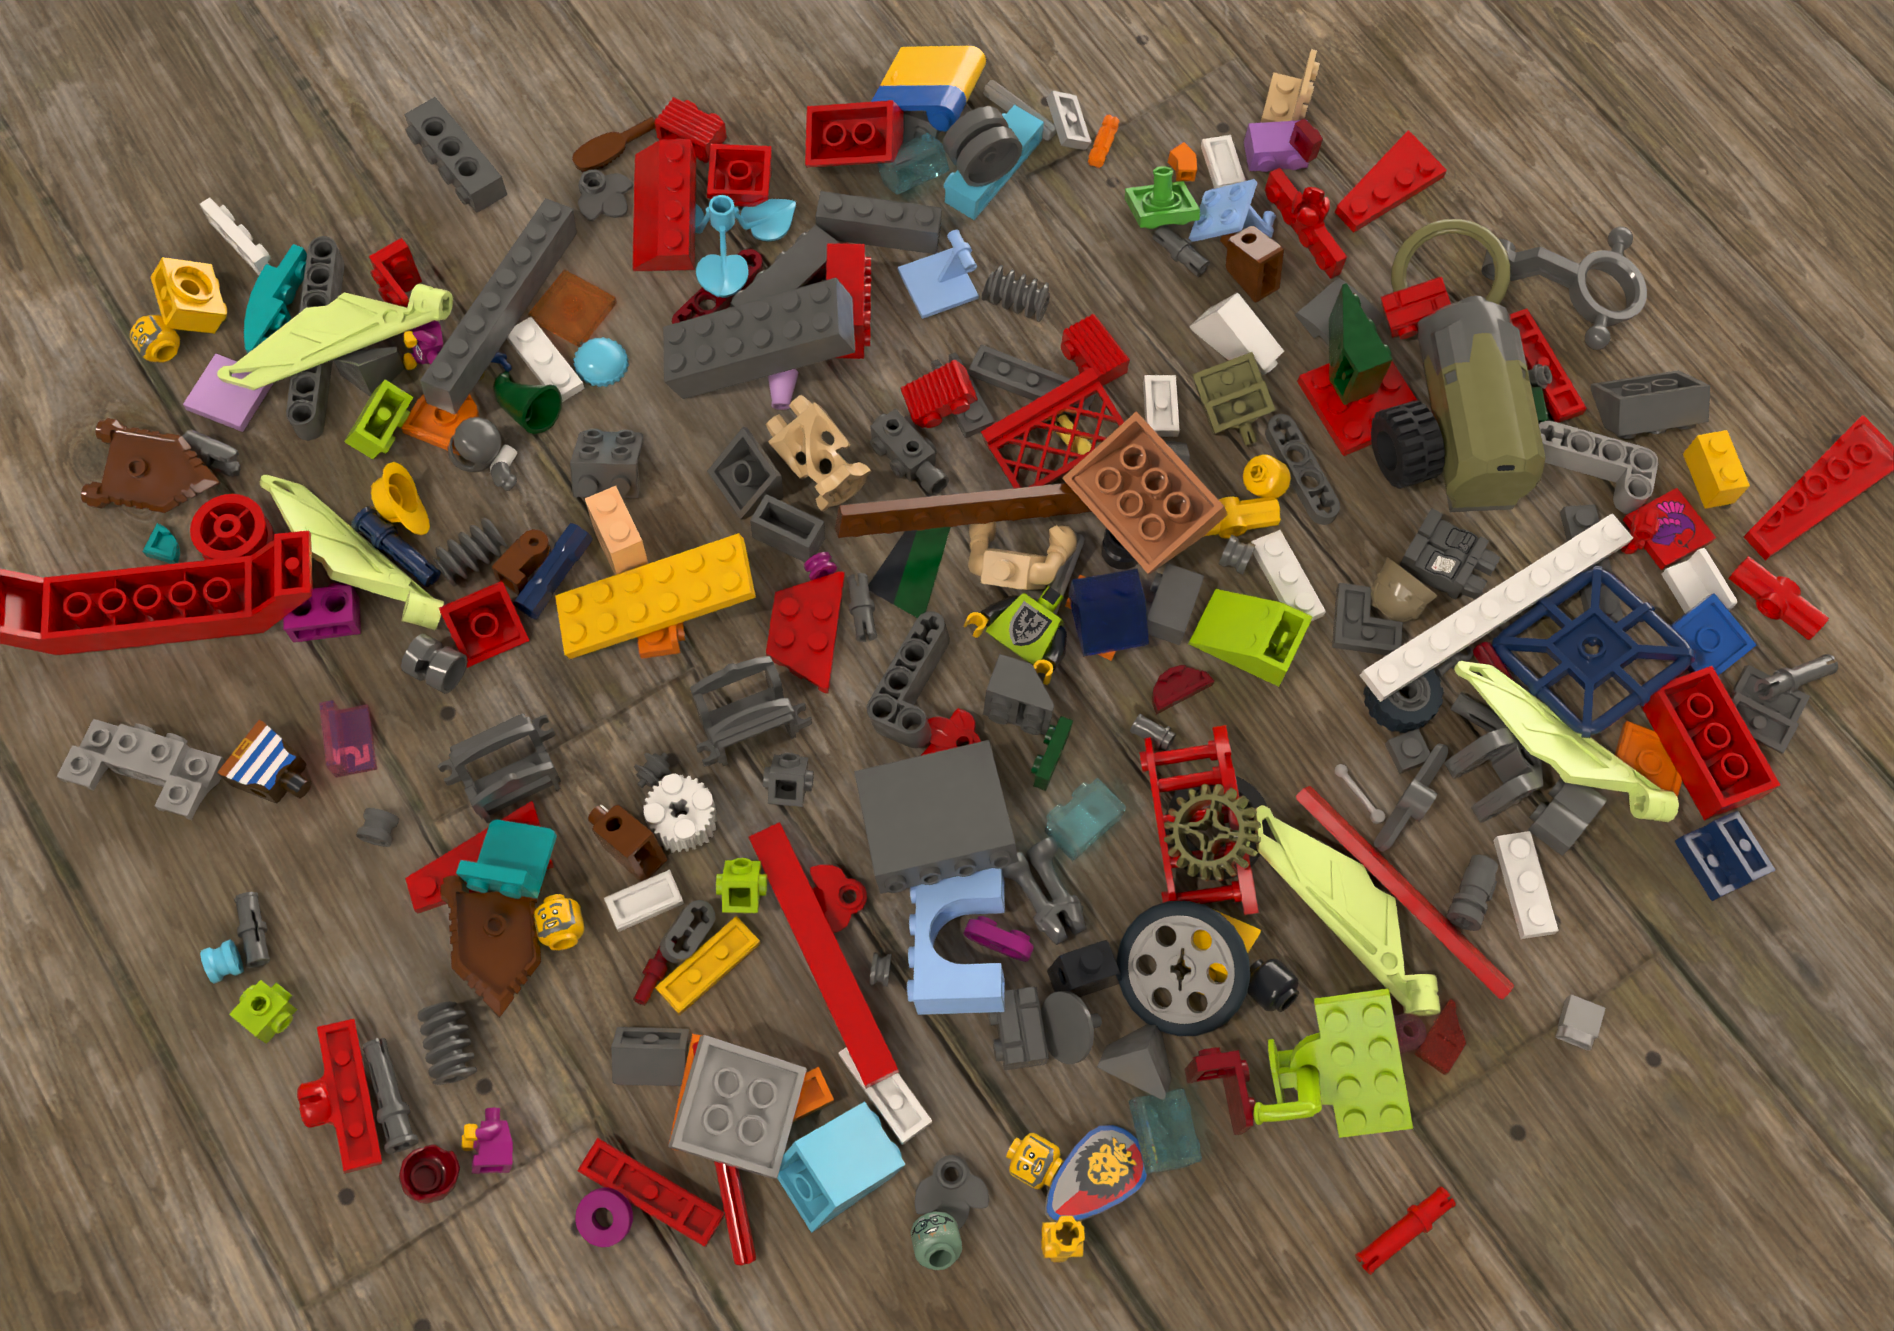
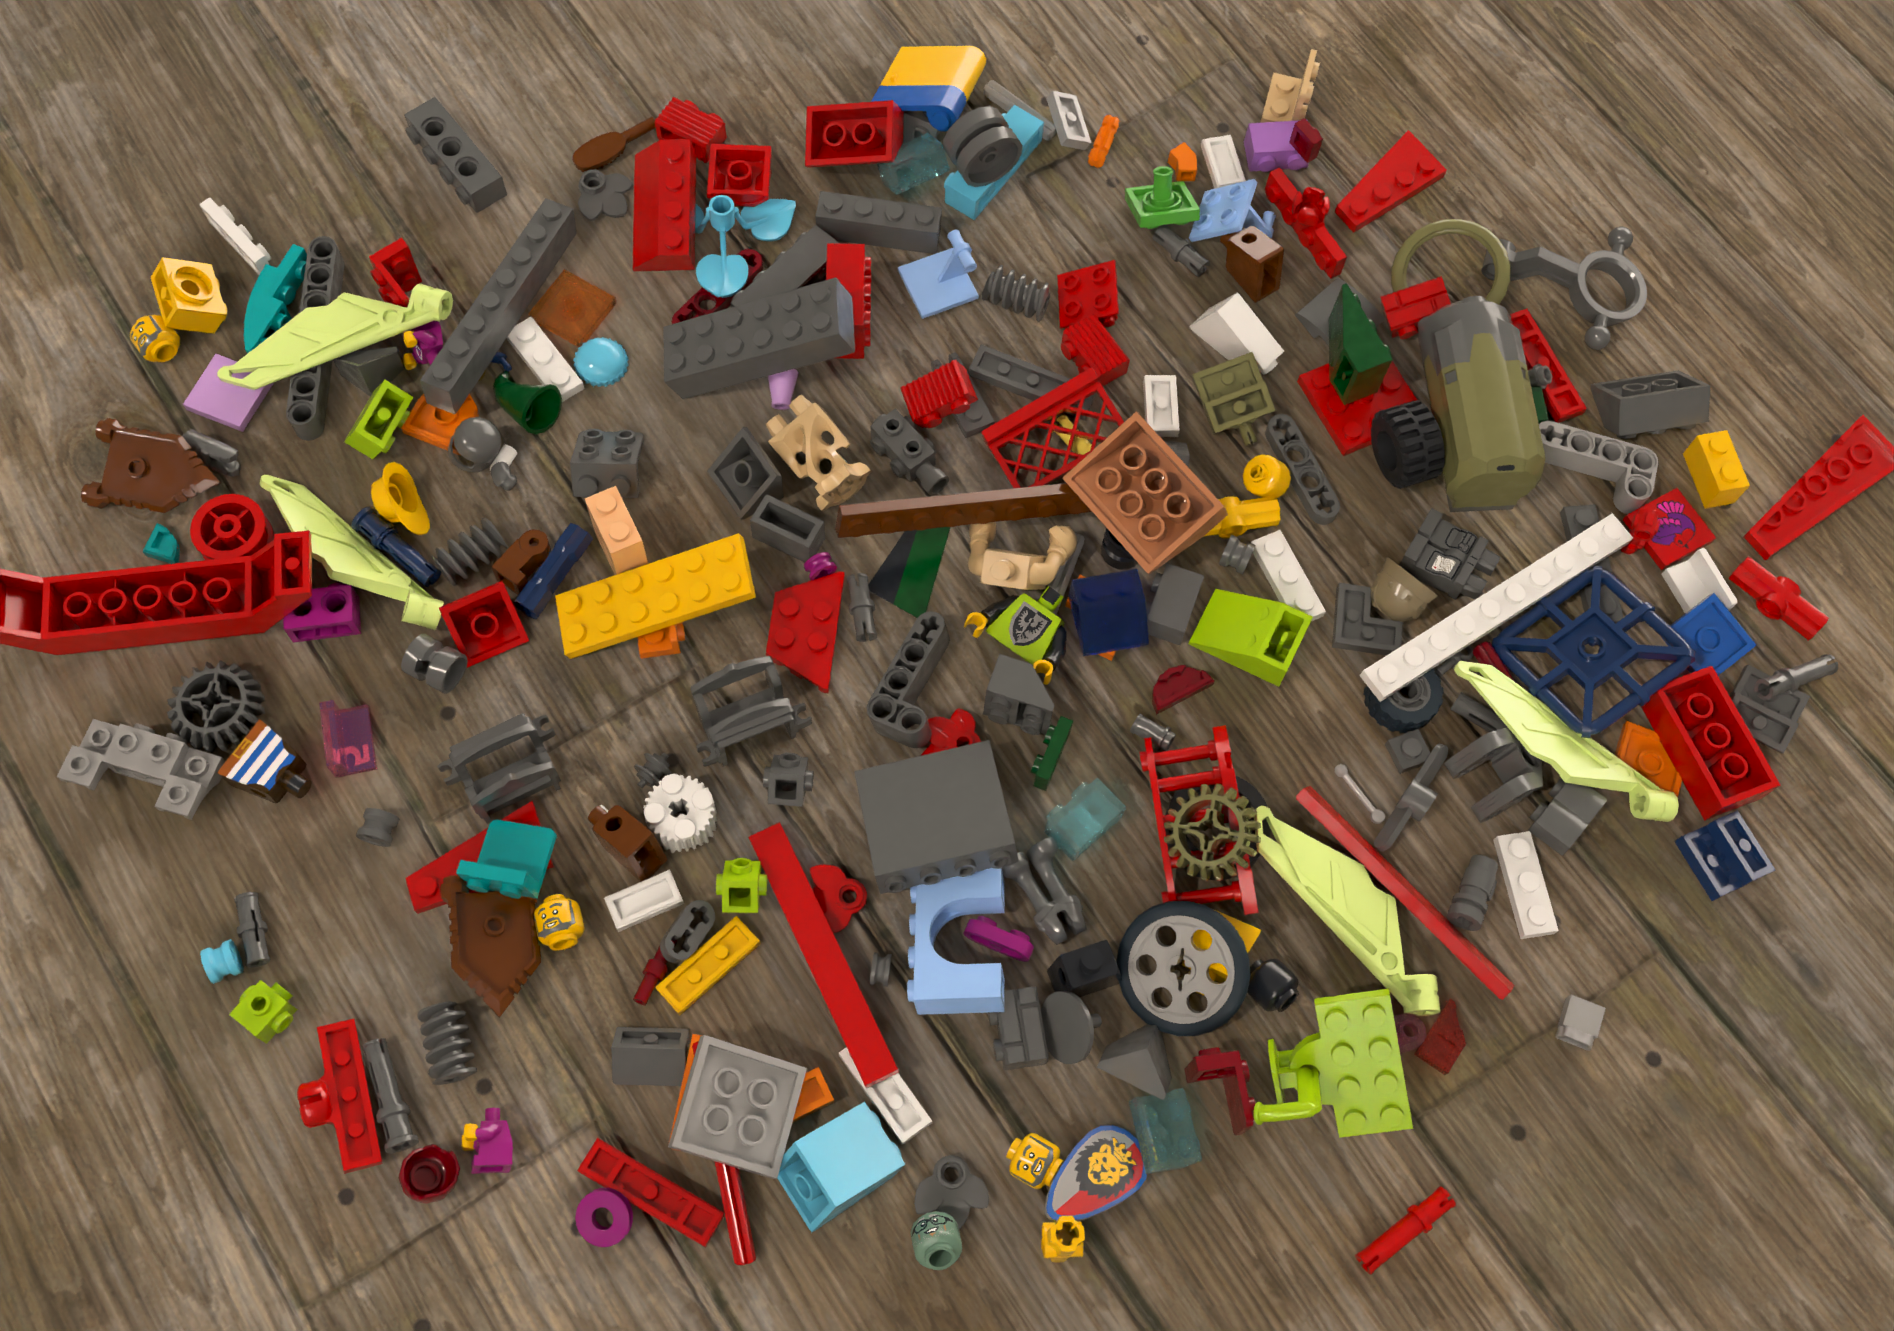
none -> dark grey gear [167,660,265,753]
none -> red hinge [1057,260,1119,329]

